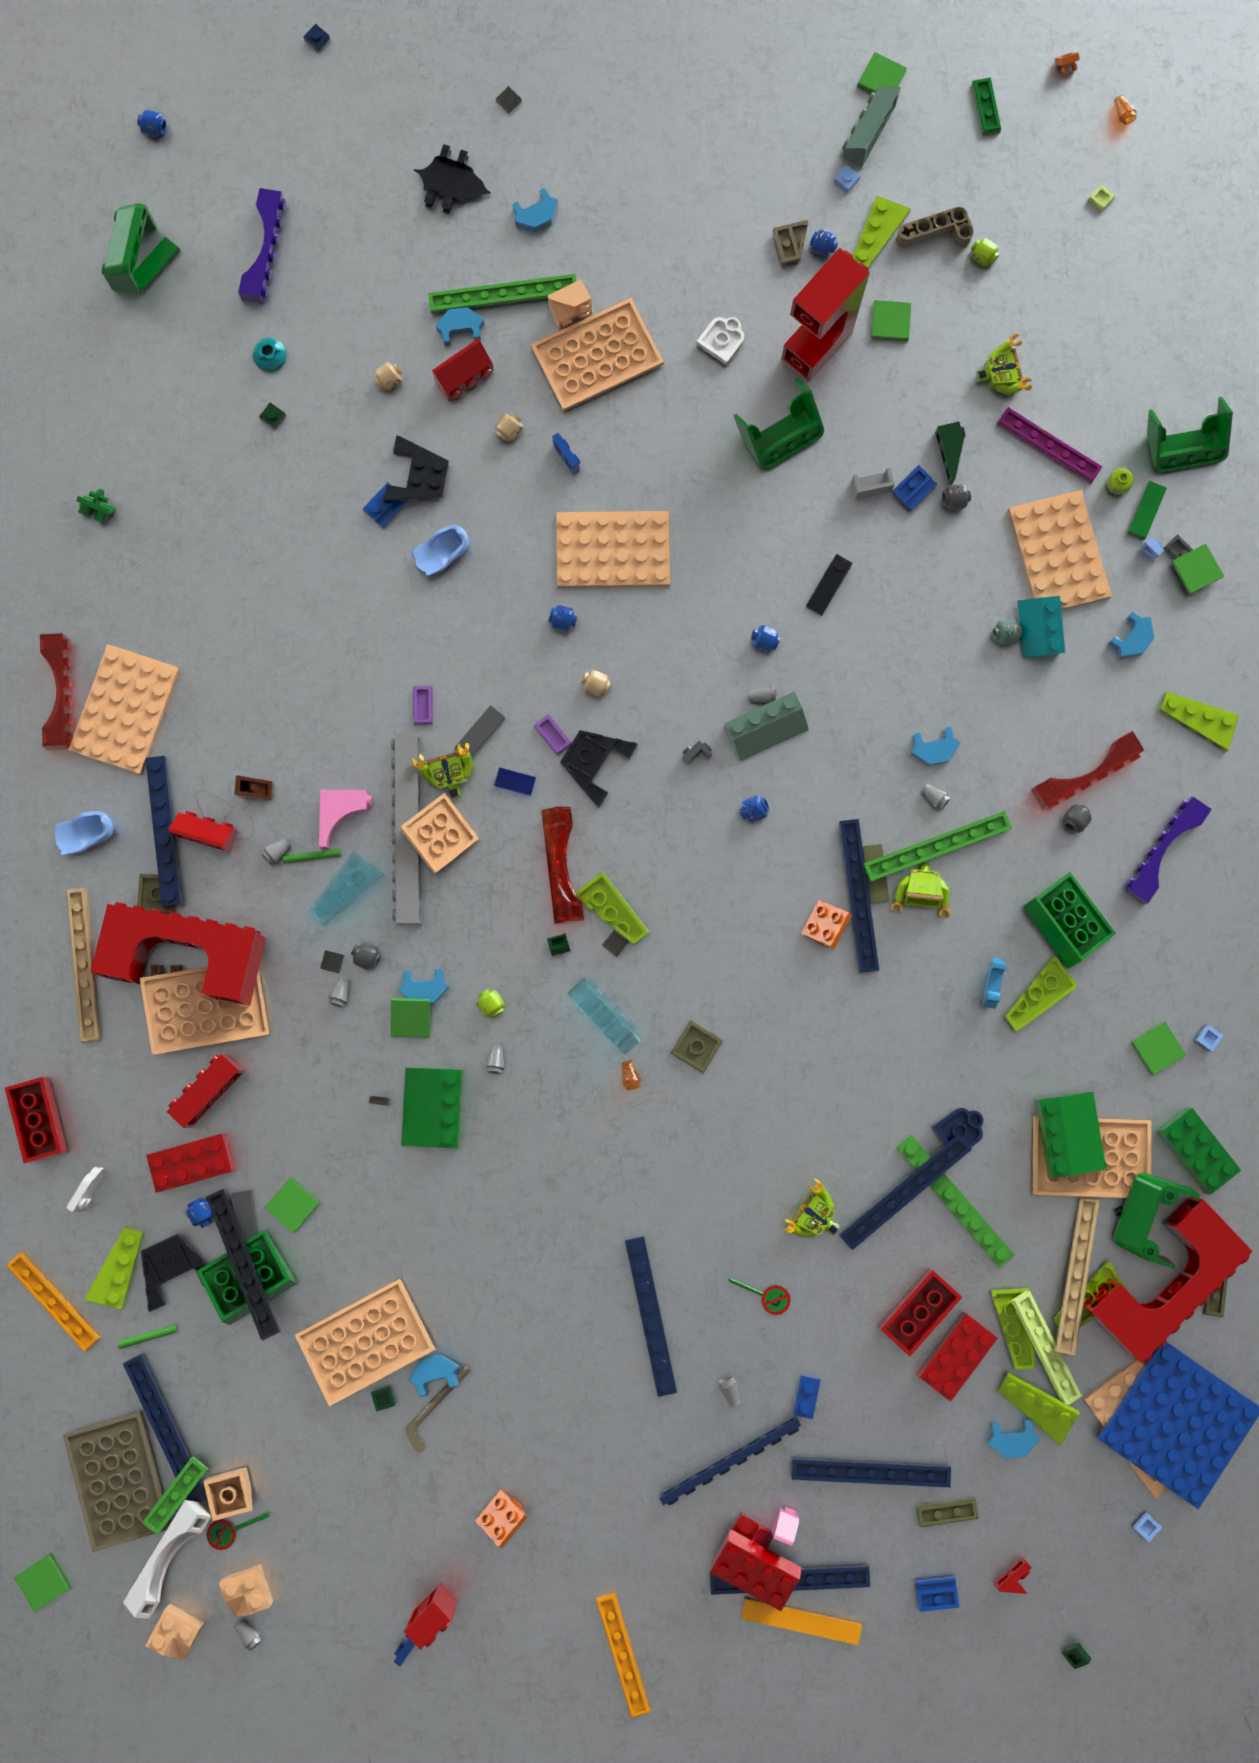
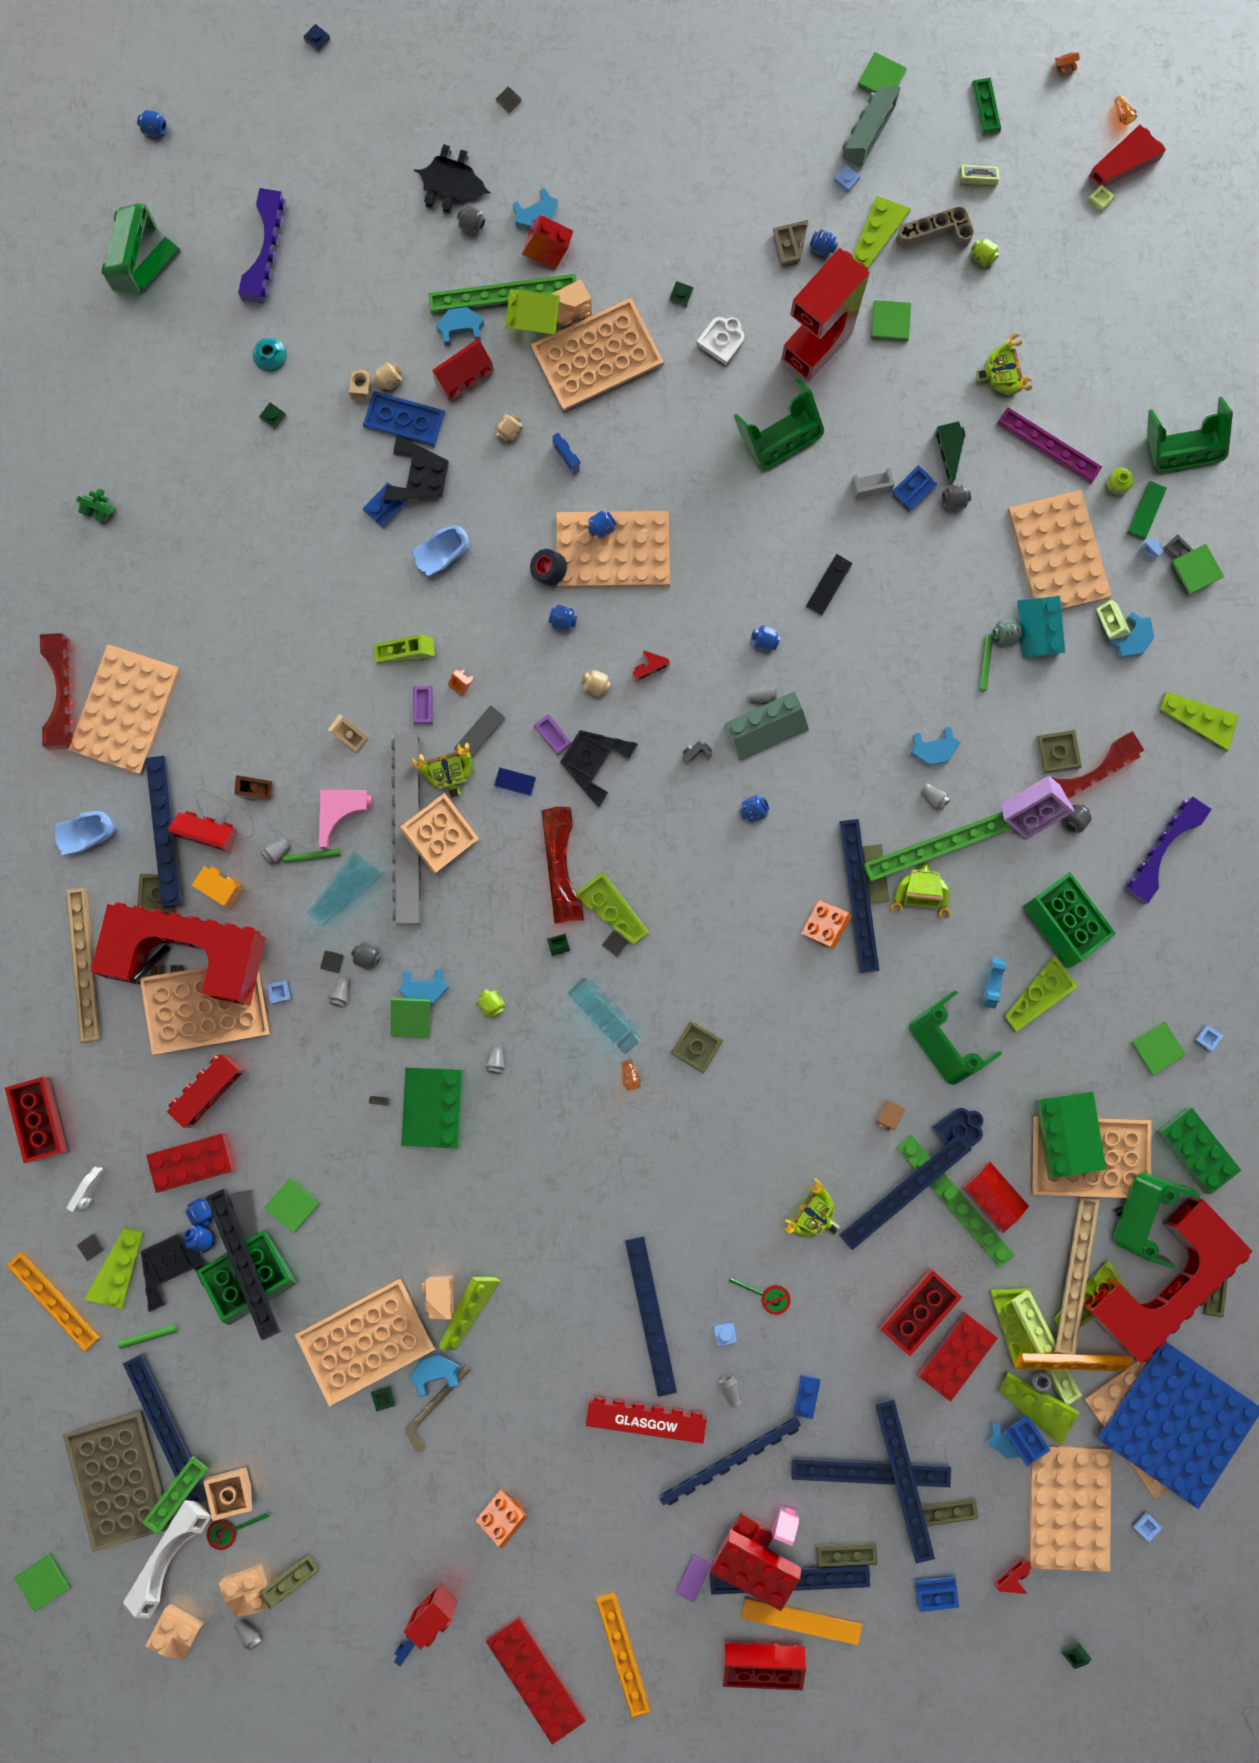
none -> clear smoke tile [77,1234,105,1261]
none -> black bar [130,944,171,984]
none -> blue head [184,1225,214,1254]
none -> light orange brick [192,866,244,910]
none -> olive tile [258,1554,319,1609]
none -> light blue plate [267,980,291,1004]
none -> tan slope [328,715,368,752]
none -> tan brick [349,369,372,400]
none -> blue tile [363,391,445,447]
none -> lime slope [374,634,435,663]
none -> light nougat slope [422,1276,454,1320]
none -> lime wing [439,1277,501,1350]
none -> orange tile [448,670,473,696]
none -> dark grey head [457,205,486,234]
none -> red plate [485,1617,586,1745]
none -> lime slope [505,289,560,334]
none -> red slope [522,215,573,270]
none -> black wheel [530,549,567,585]
none -> red brick [586,1397,707,1444]
none -> blue head [587,511,616,539]
none -> red slope [632,650,670,682]
none -> dark green plate [670,281,693,307]
none -> medium lavender tile [676,1555,711,1602]
none -> light blue plate [714,1322,737,1347]
none -> red slope [723,1642,806,1691]
none -> olive tile [816,1543,877,1568]
none -> dark blue plate [874,1399,935,1564]
none -> medium nougat brick [876,1100,905,1132]
none -> green windscreen [908,990,1002,1085]
none -> slope [960,165,999,186]
none -> red slope [961,1161,1029,1233]
none -> bright green bar [979,634,993,691]
none -> lavender slope [1001,776,1074,839]
none -> blue plate [1004,1415,1051,1466]
none -> light orange tile [1015,1354,1132,1371]
none -> light nougat plate [1029,1446,1112,1572]
none -> light grey cone [1032,1372,1052,1392]
none -> olive tile [1036,730,1082,774]
none -> red slope [1089,124,1166,187]
none -> yellowish green slope [1096,599,1131,640]

